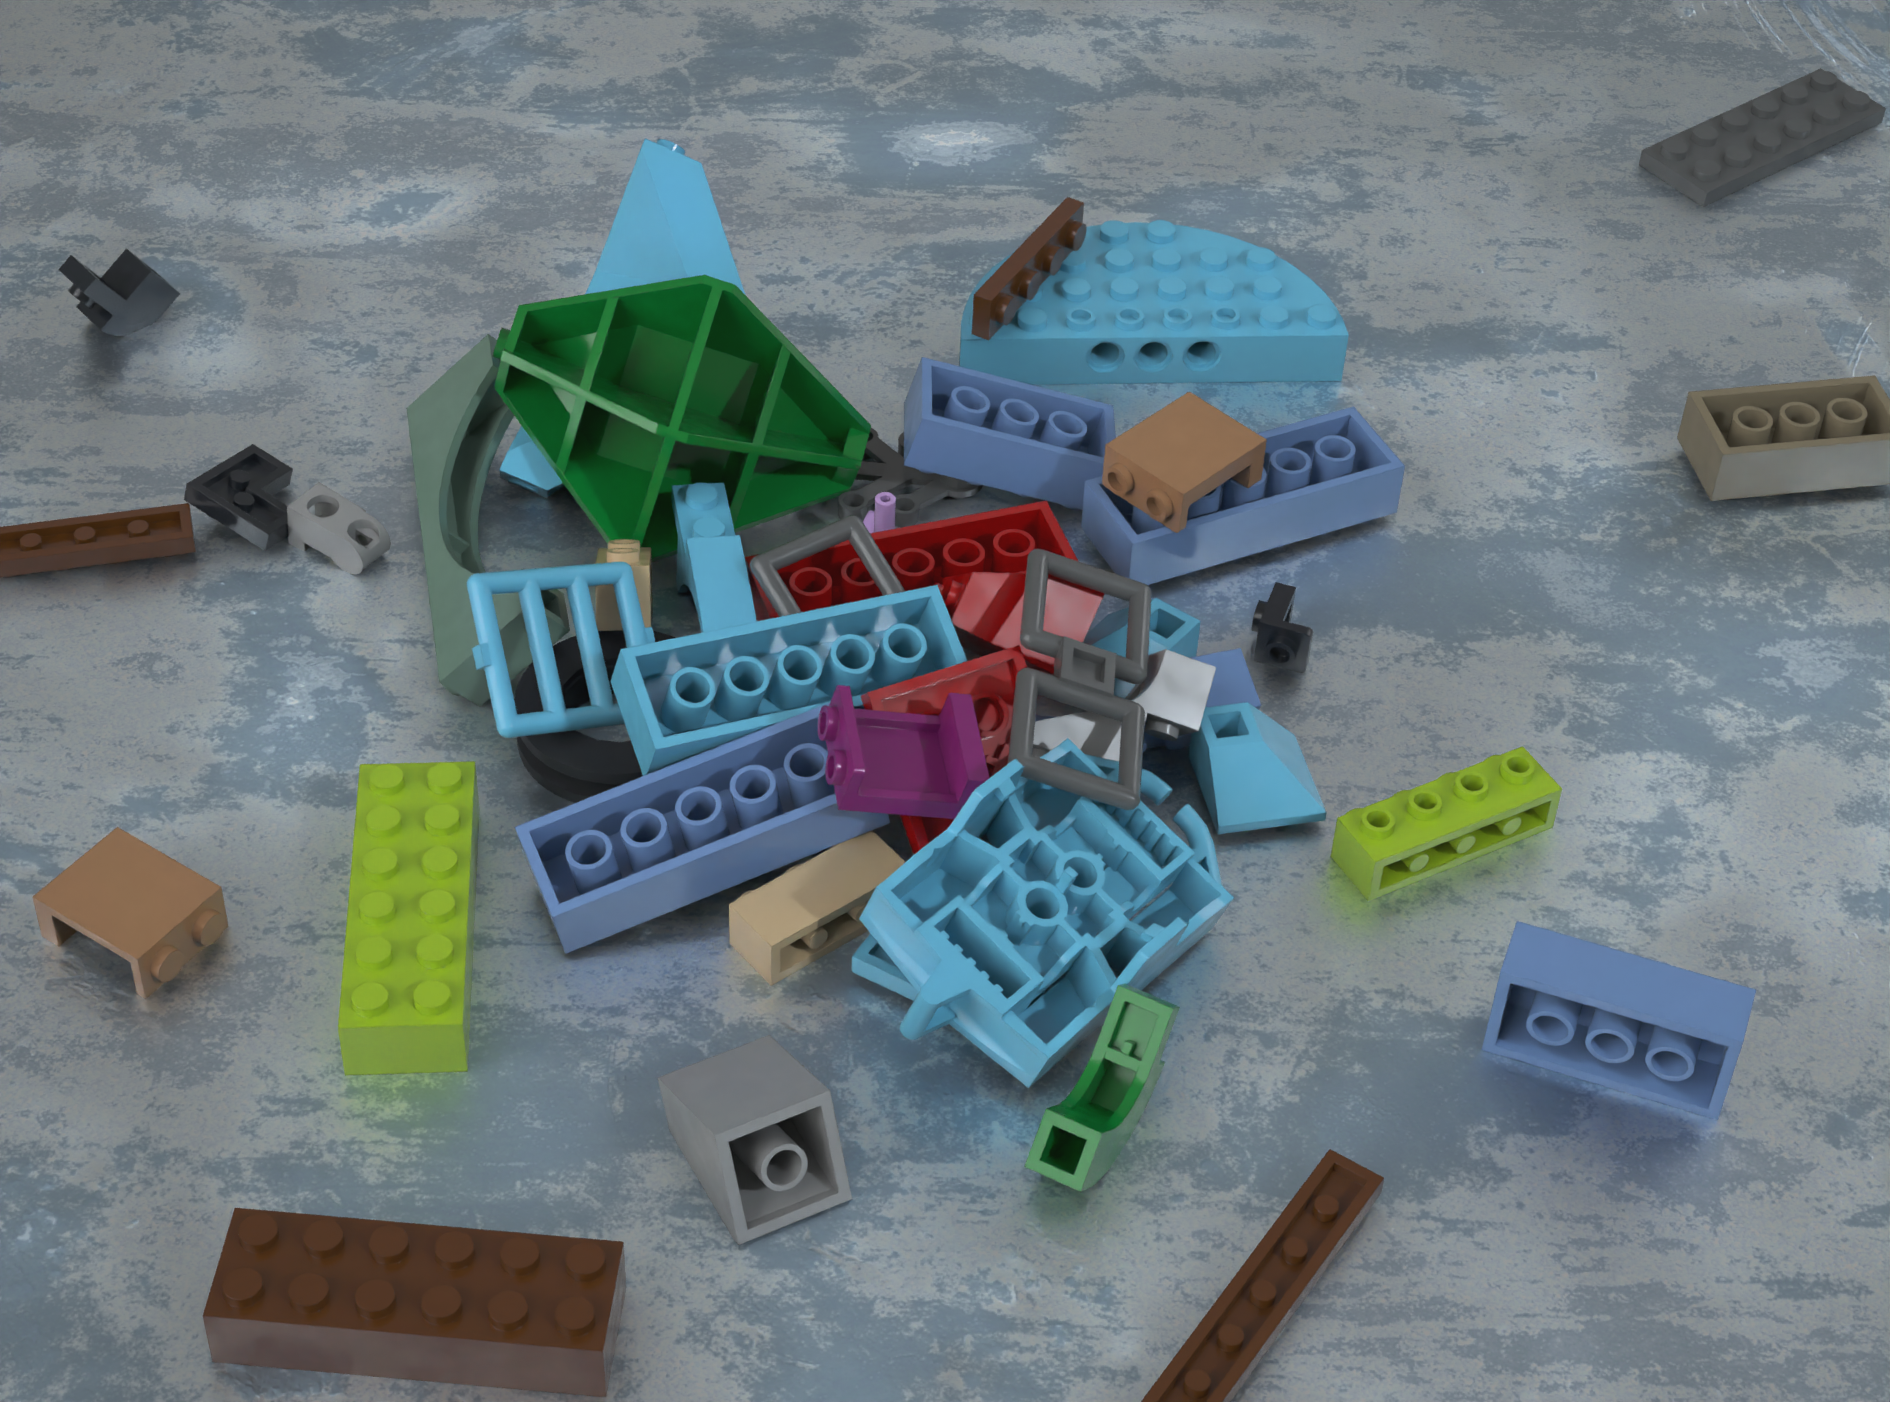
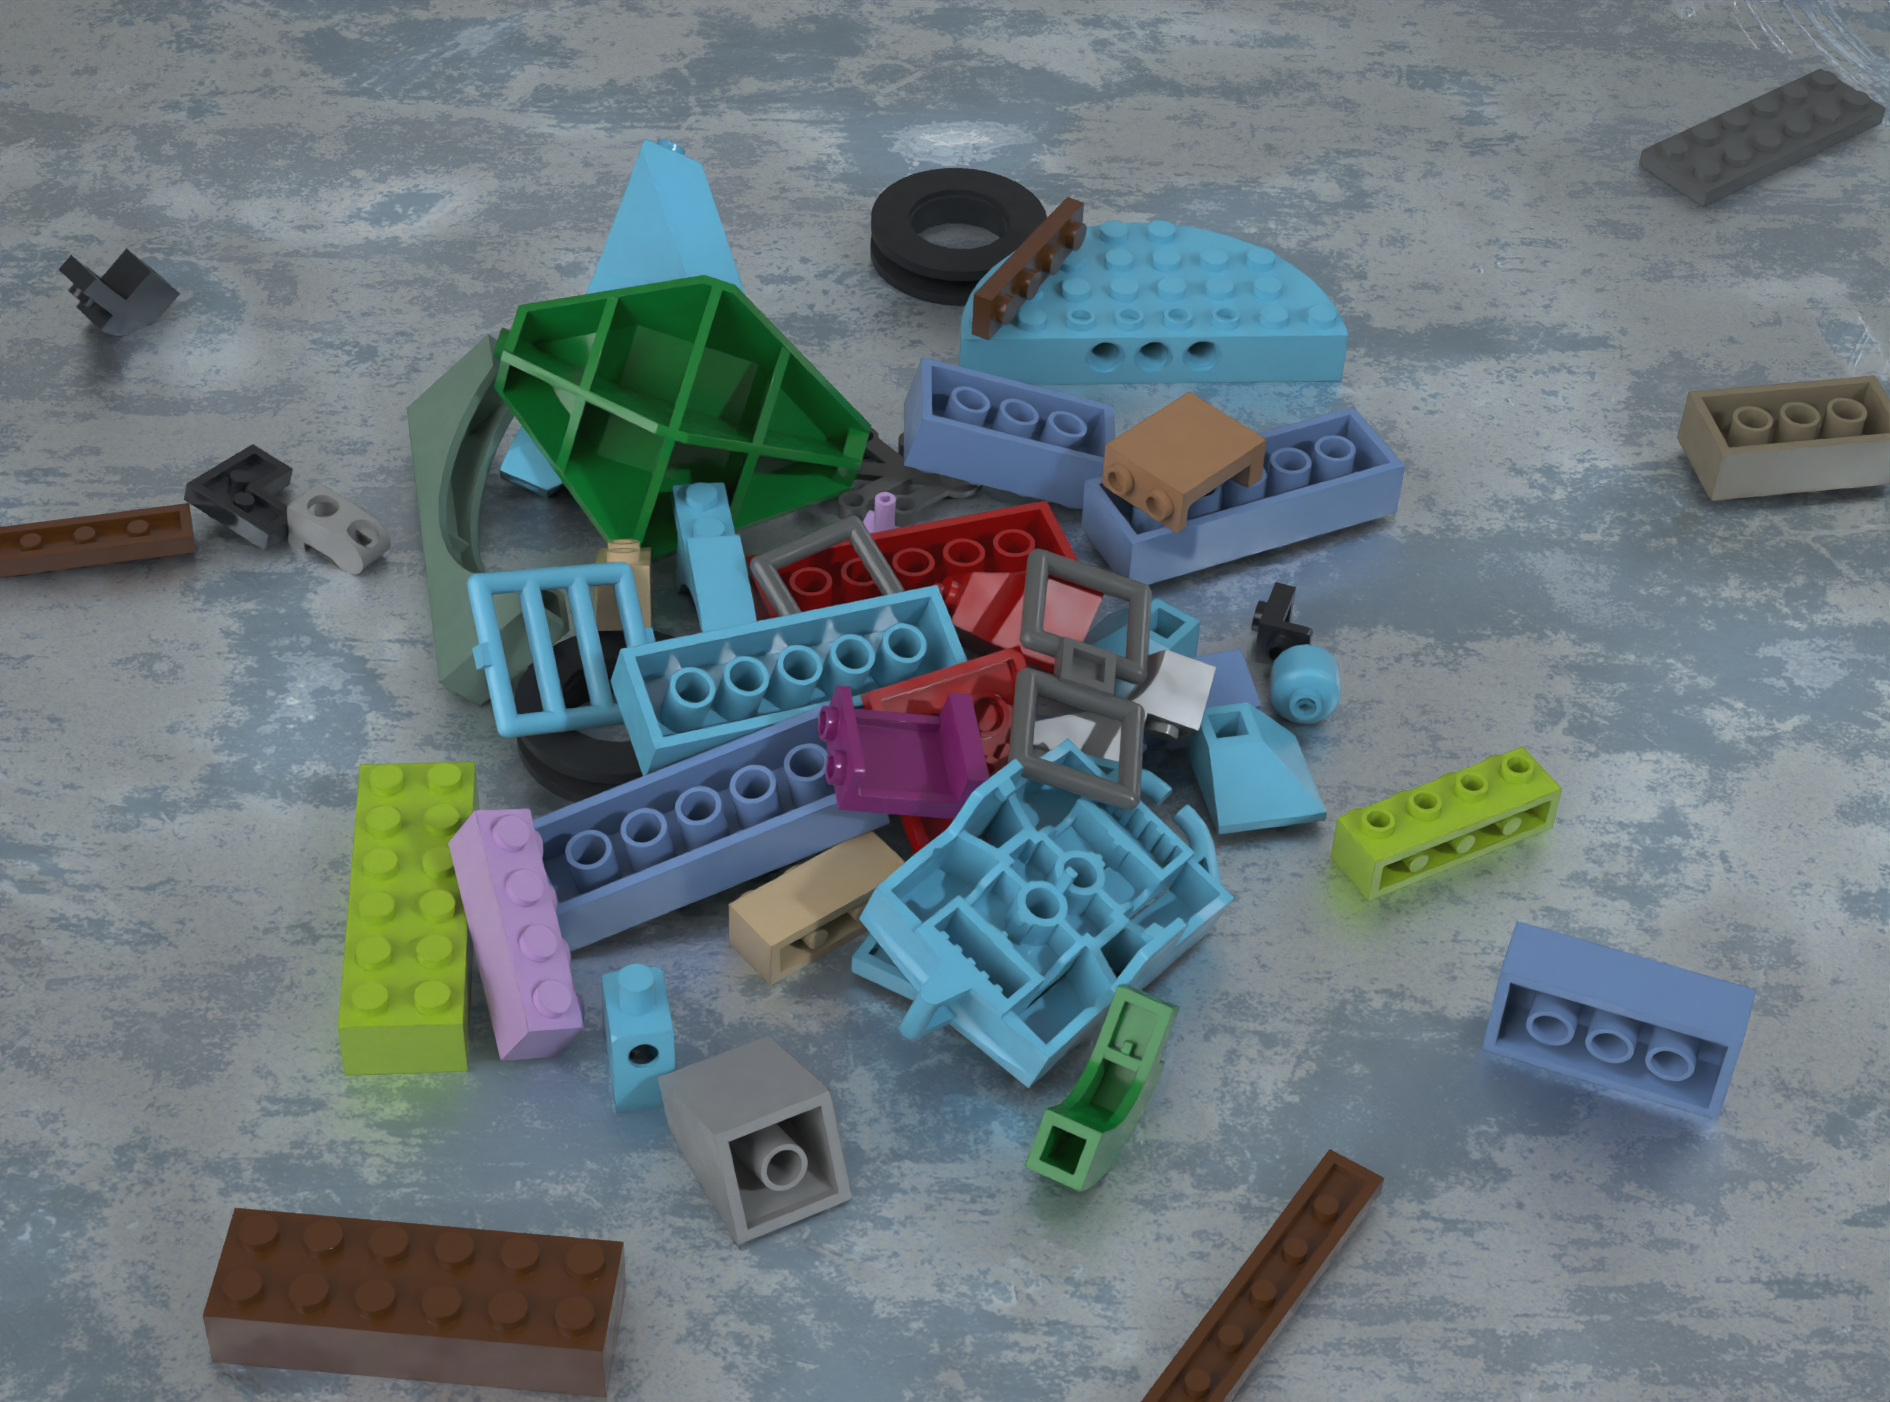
medium nougat panel [32,827,229,999] -> none
none -> lavender brick [448,808,585,1061]
none -> medium azure torso [601,963,676,1113]
none -> black tyre [870,168,1047,306]
none -> medium azure head [1270,644,1341,725]

